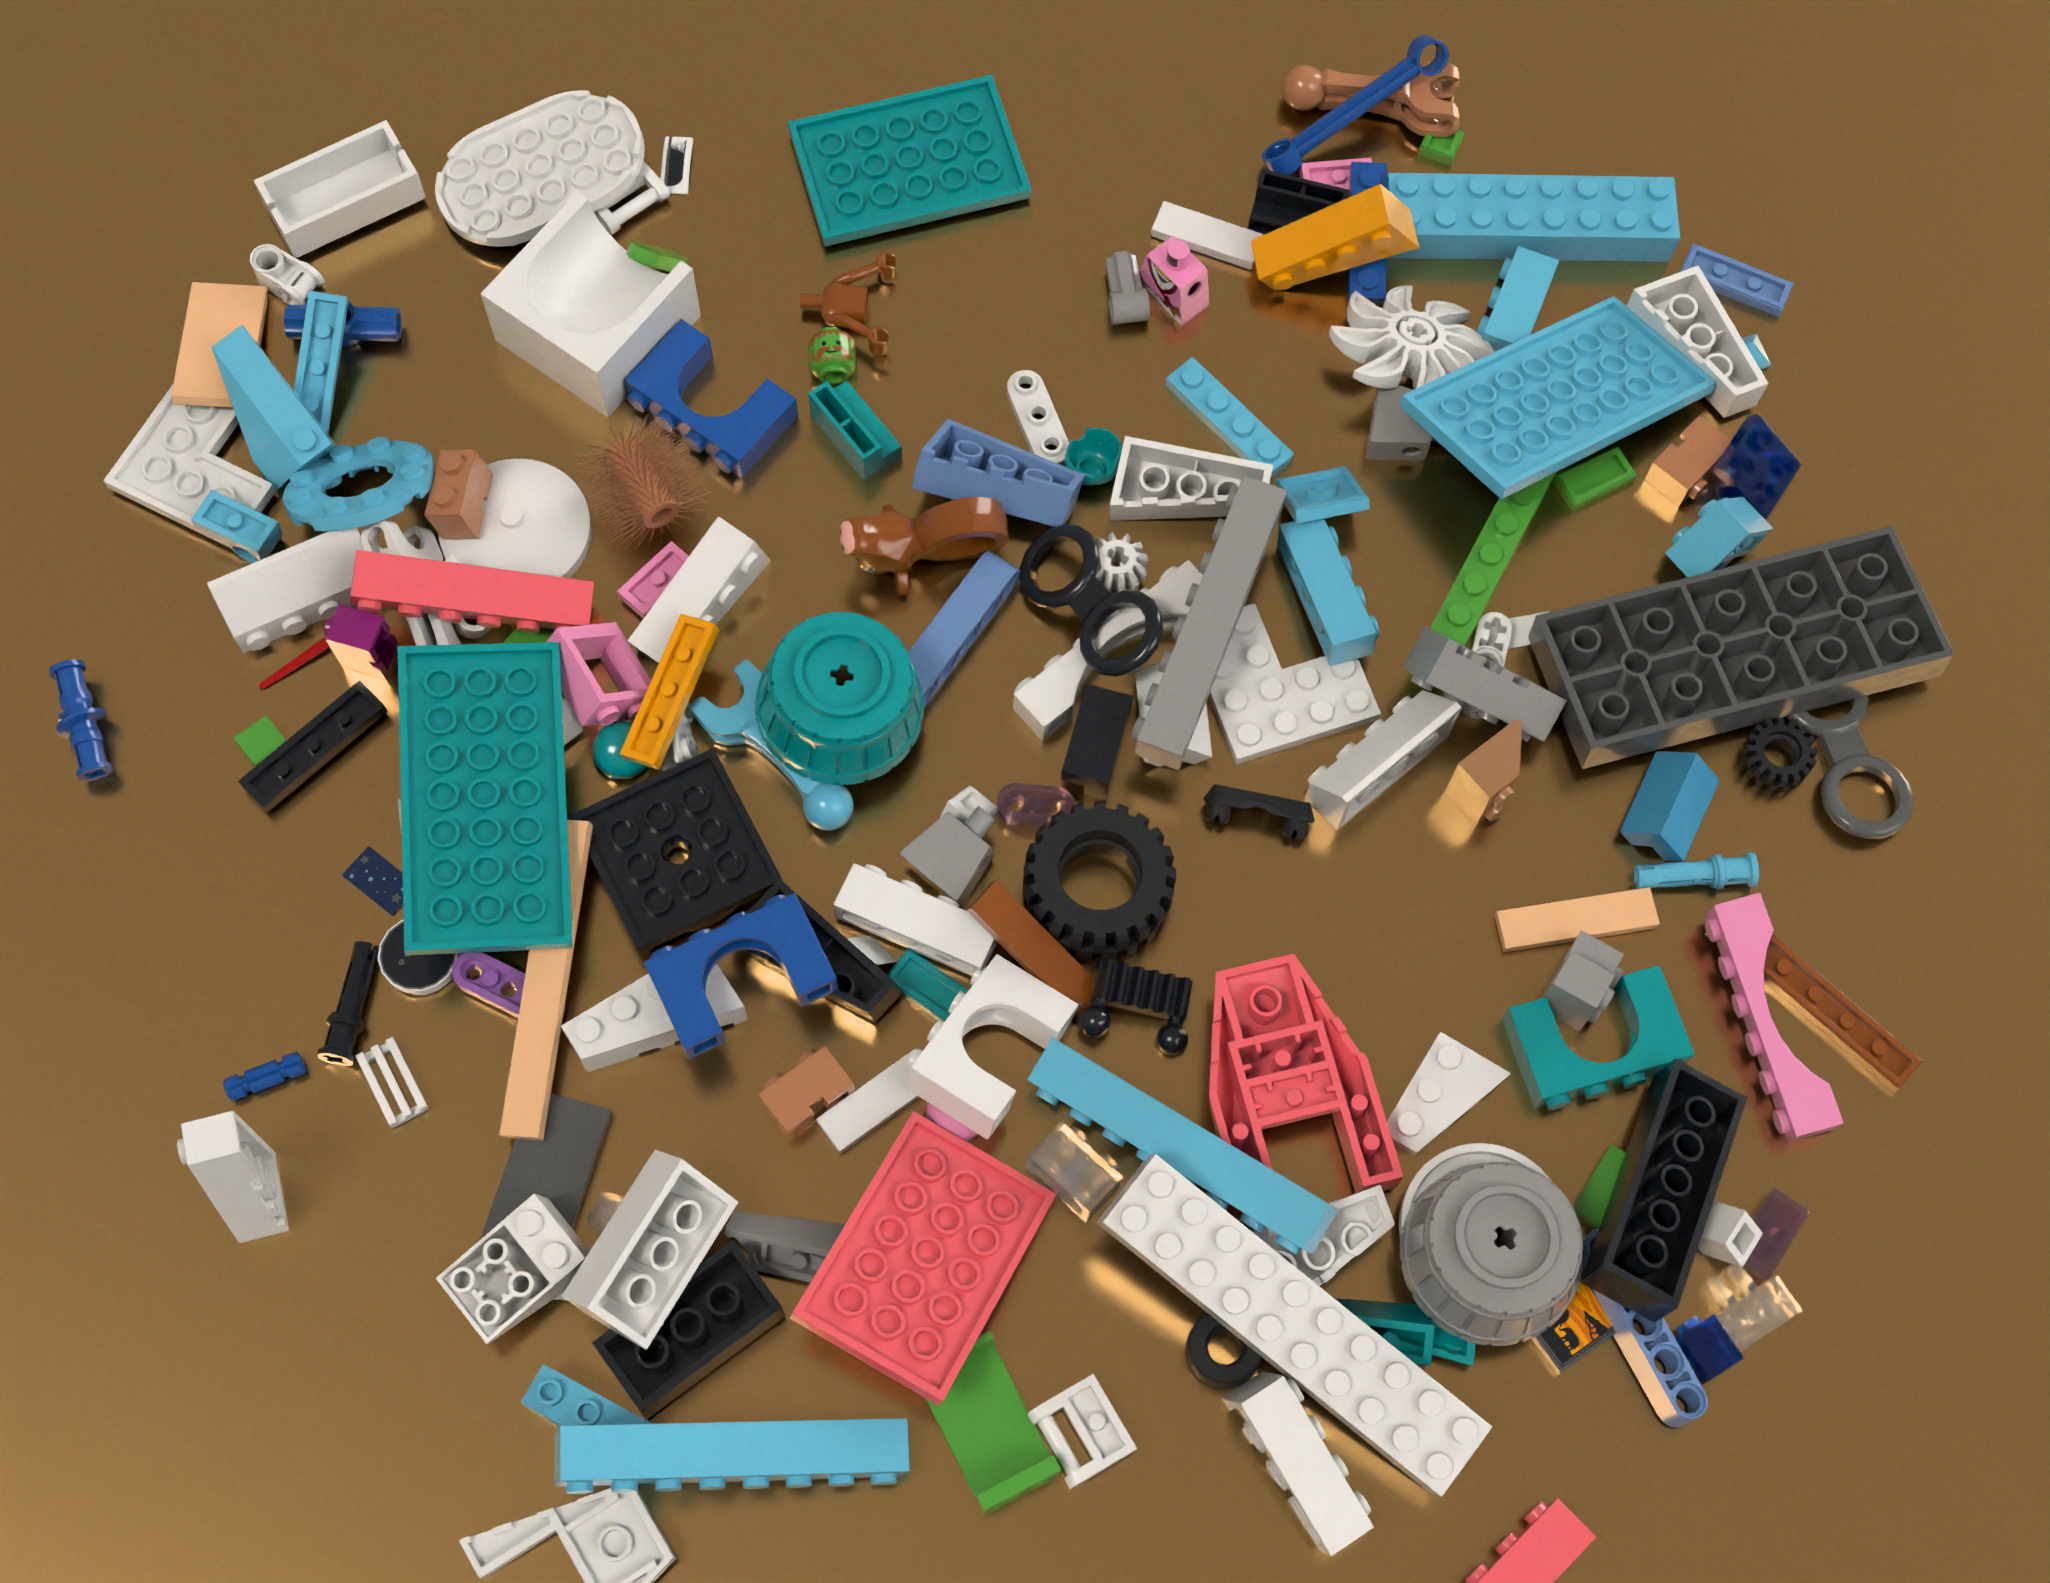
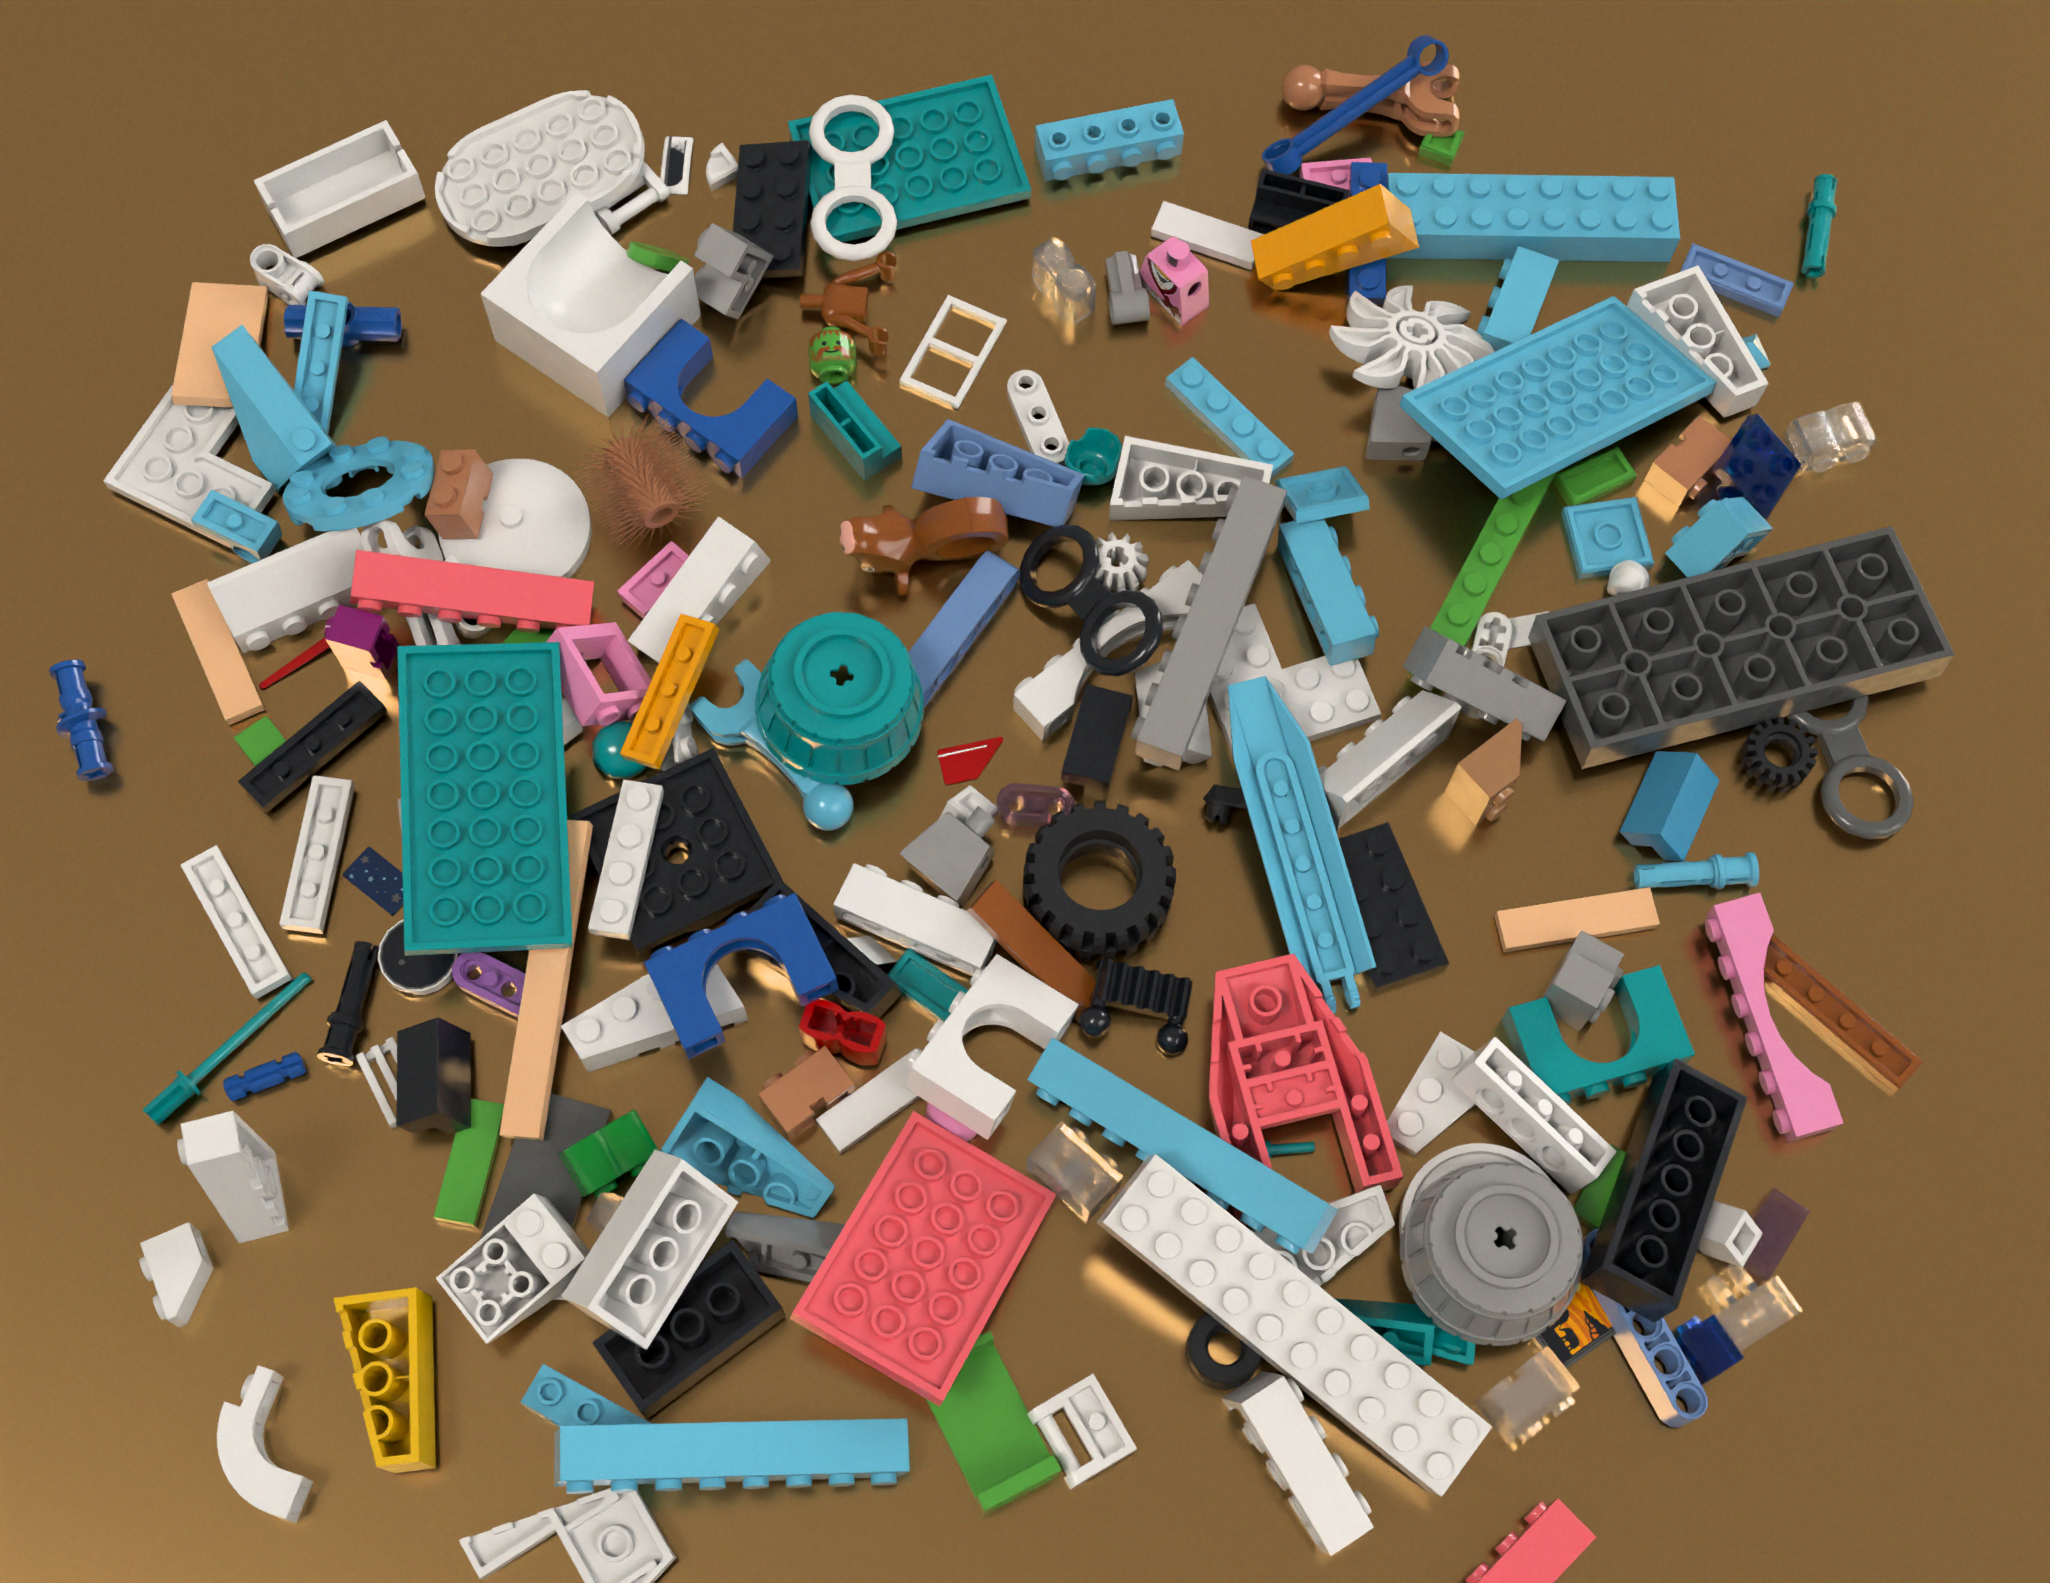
none -> white slope [139,1222,214,1328]
none -> teal piece [142,972,312,1126]
none -> light nougat tile [171,579,265,725]
none -> white plate [181,845,292,999]
none -> white arch [217,1365,313,1524]
none -> white plate [279,776,355,934]
none -> yellow wedge [333,1287,436,1473]
none -> black piece [396,1017,471,1134]
none -> bright green tile [434,1098,504,1228]
none -> green brick [558,1109,659,1199]
none -> white plate [588,779,664,940]
none -> medium azure wedge [660,1077,835,1218]
none -> light grey brick [694,223,773,319]
none -> white tile [706,143,738,191]
none -> black plate [733,140,812,278]
none -> red brick [799,999,887,1066]
none -> white bar [809,94,897,261]
none -> white window [899,295,1007,409]
none -> red sticker [937,737,1003,785]
none -> clear brick [1032,237,1096,324]
none -> medium azure brick [1035,99,1184,181]
none -> medium azure hinge [1228,676,1376,1014]
none -> teal piece [1264,1140,1315,1159]
none -> black plate [1339,822,1449,993]
none -> white brick [1451,1037,1617,1194]
none -> clear brick [1475,1345,1580,1444]
none -> medium azure tile [1561,497,1654,579]
none -> white piece [1607,560,1650,596]
none -> clear brick [1784,402,1877,473]
none -> teal pin [1801,174,1838,278]

